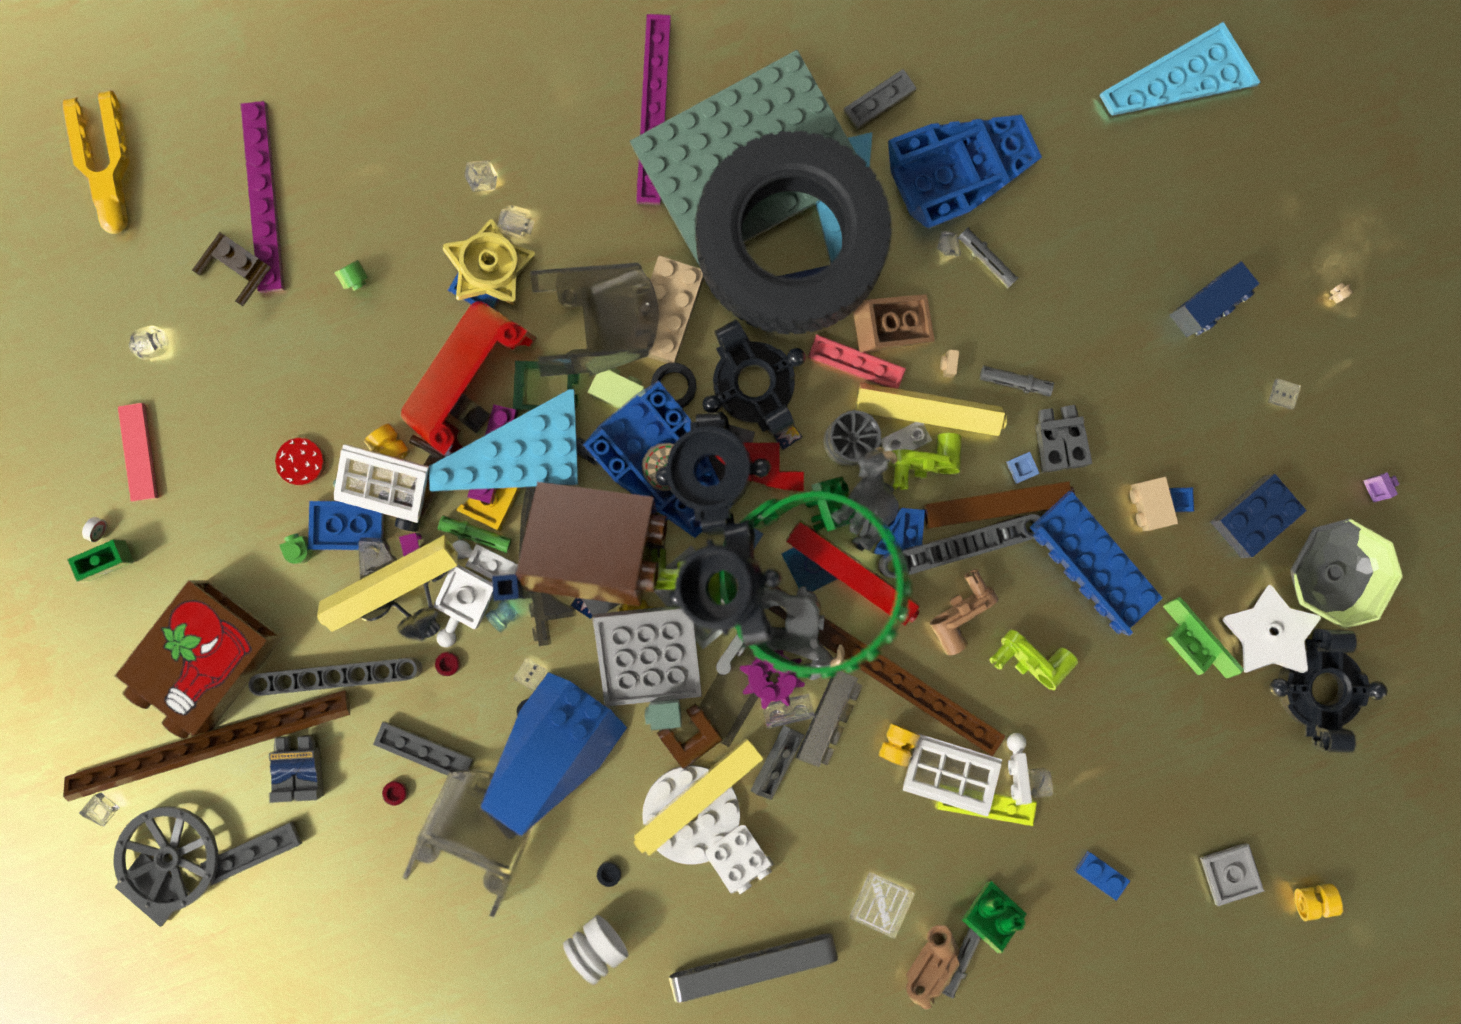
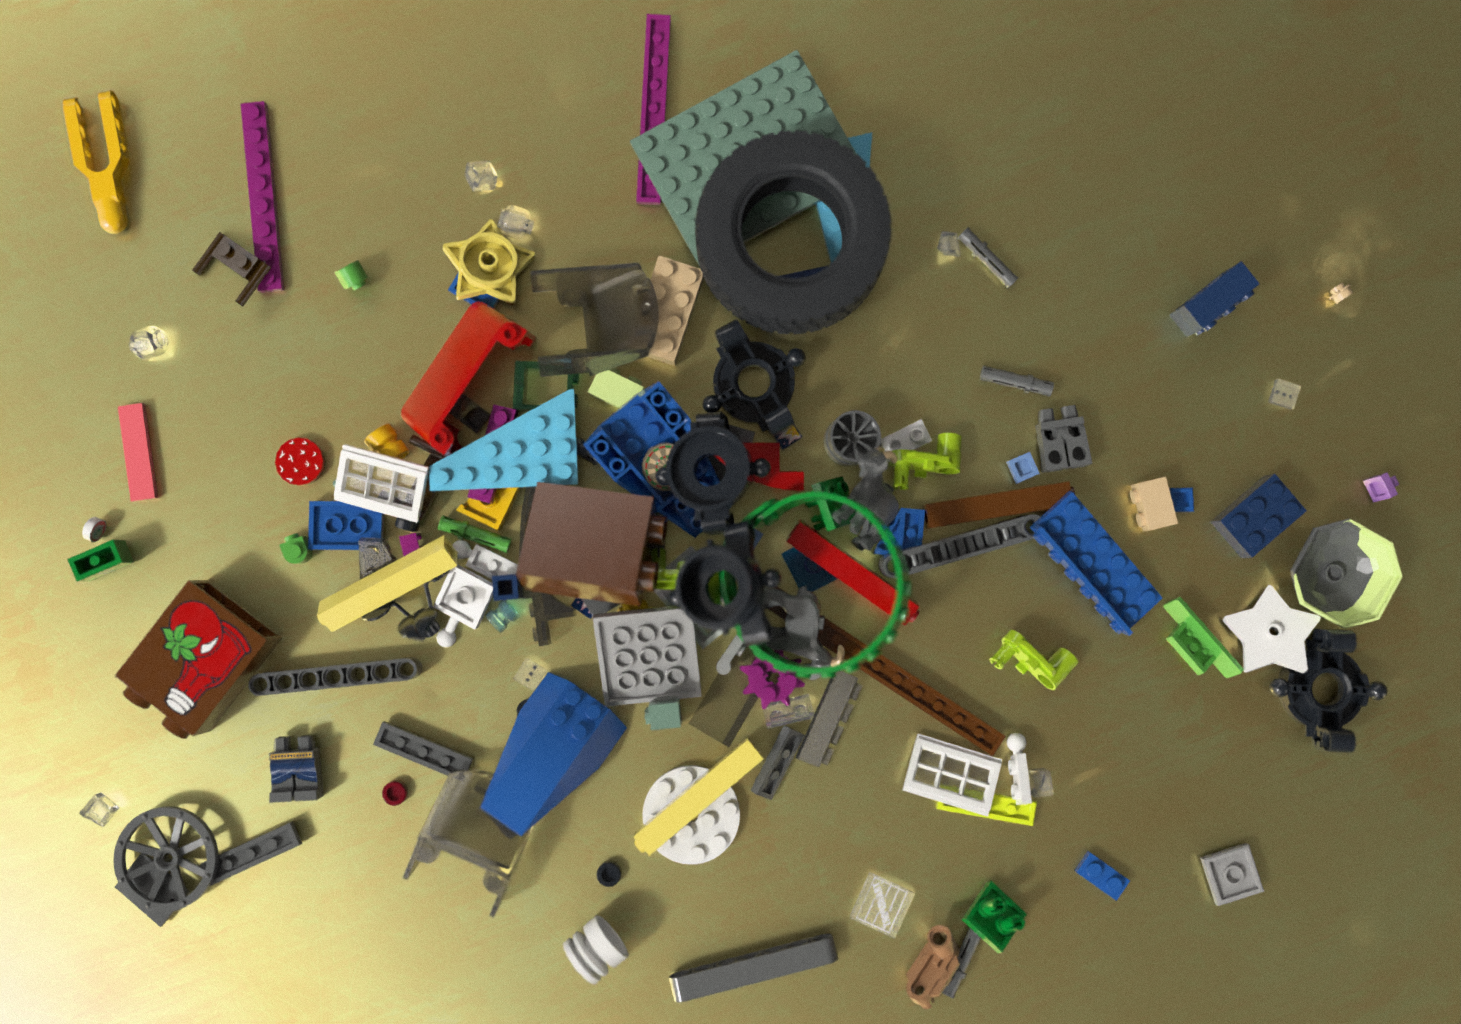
reddish brown plate [63,690,350,802] -> none
dark red tile [435,652,461,676] -> none
black tyre [651,362,697,408] -> none
reddish brown connector [657,703,723,769] -> none
white bracket [705,825,774,894] -> none
coral tile [808,335,906,389] -> none
dark grey plate [844,69,917,130] -> none
medium nougat slope [853,294,935,353] -> none
light yellow brick [856,383,1007,436] -> none
yellow wheel [878,723,920,767] -> none
blue wedge [888,115,1042,229] -> none
medium nougat piece [930,569,999,655] -> none
tan plate [940,350,959,378] -> none
medium azure wing [1099,22,1260,116] -> none
yellow wheel [1294,883,1342,921] -> none

